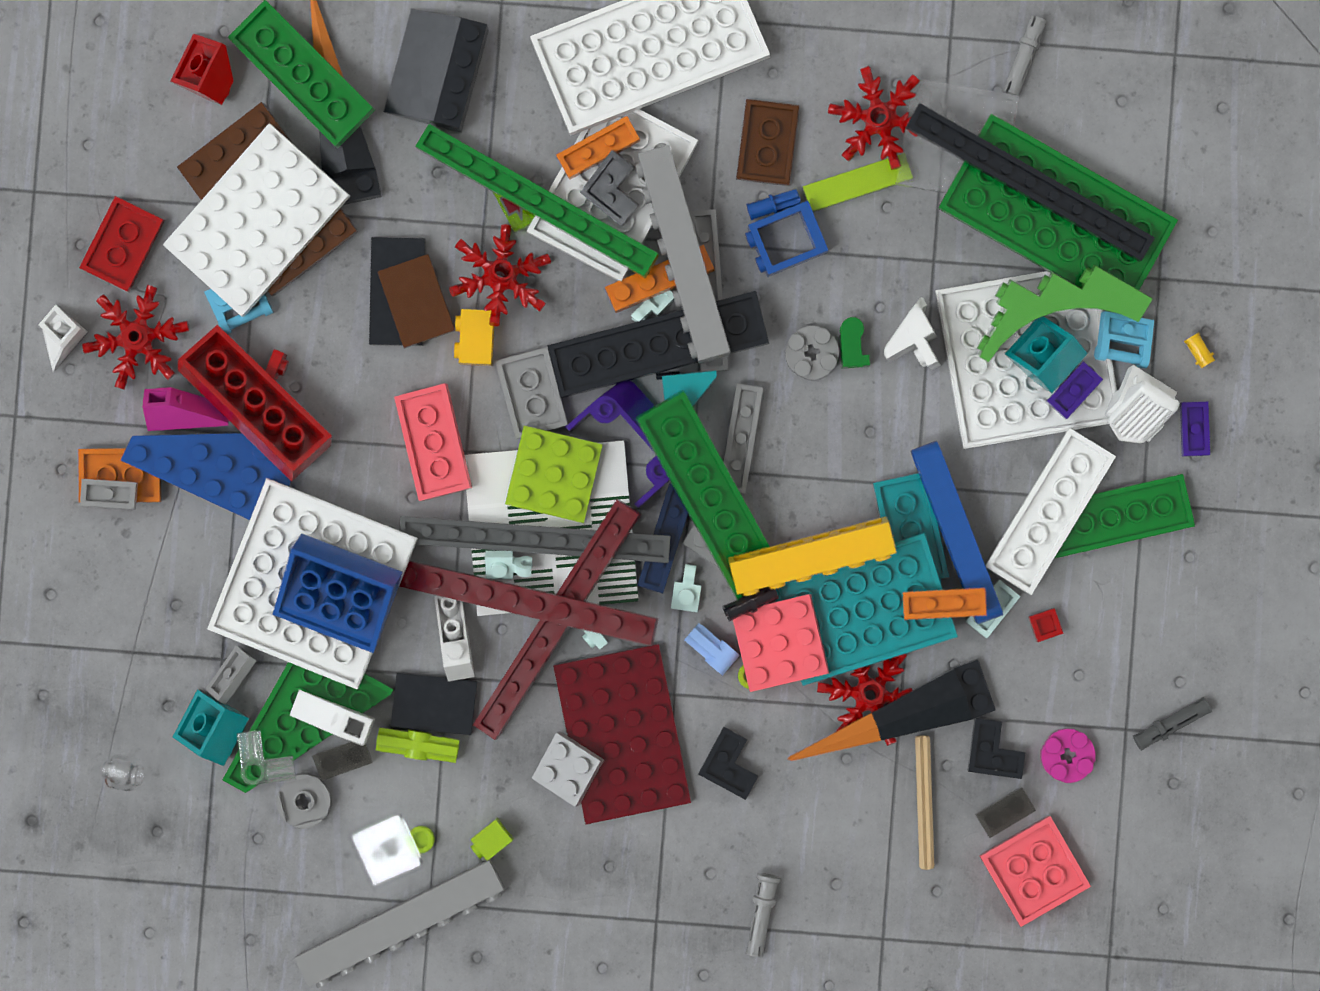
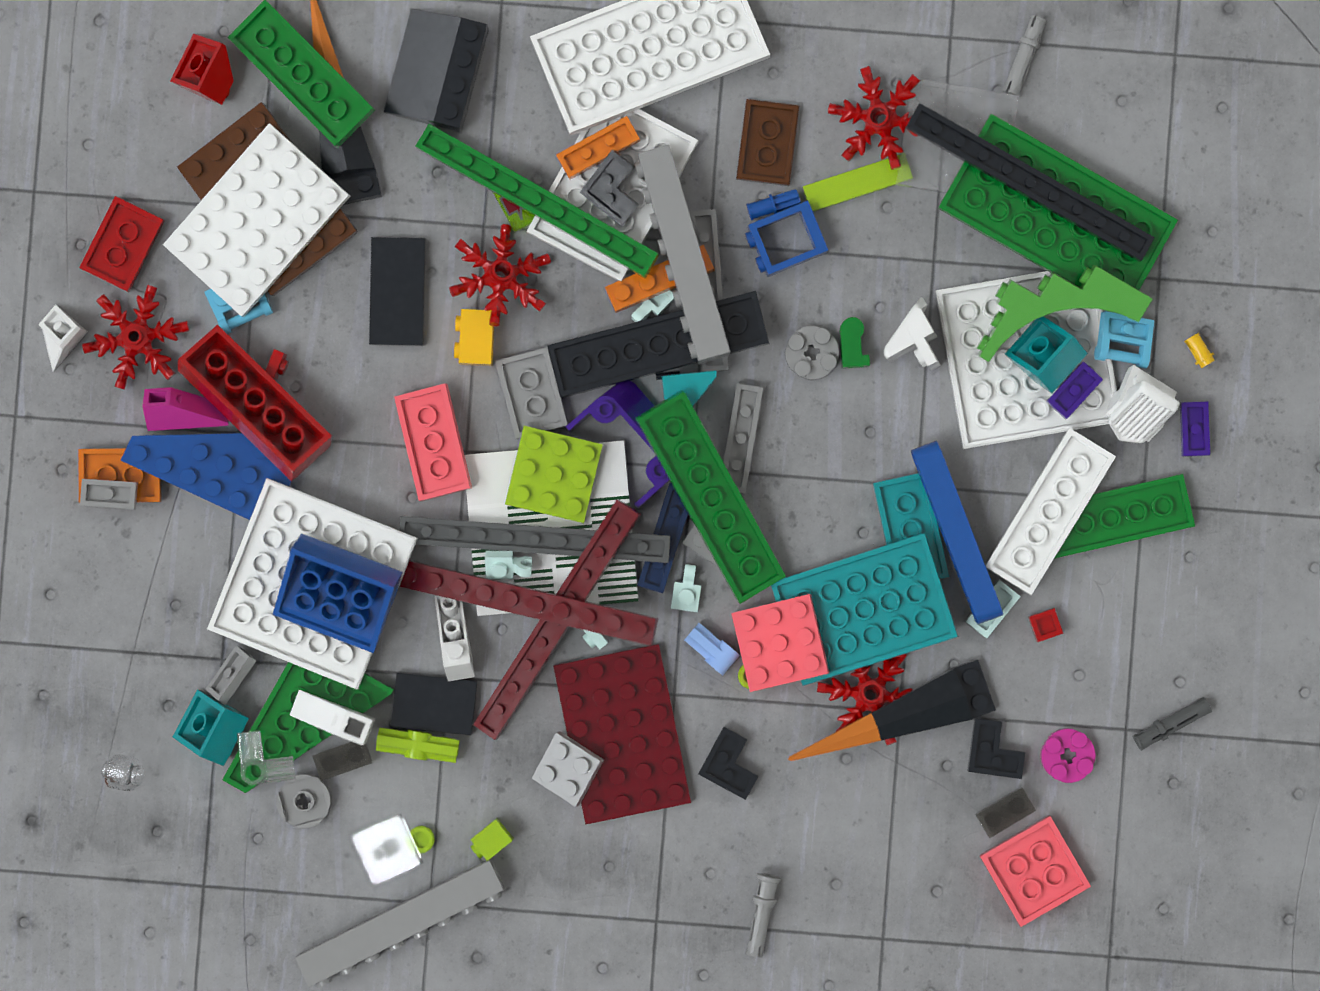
reddish brown tile [378,254,455,349] -> none
black pin [722,586,778,622] -> none
yellow brick [728,516,896,596] -> none
orange plate [903,588,987,620] -> none
tan axle [915,735,934,870] -> none

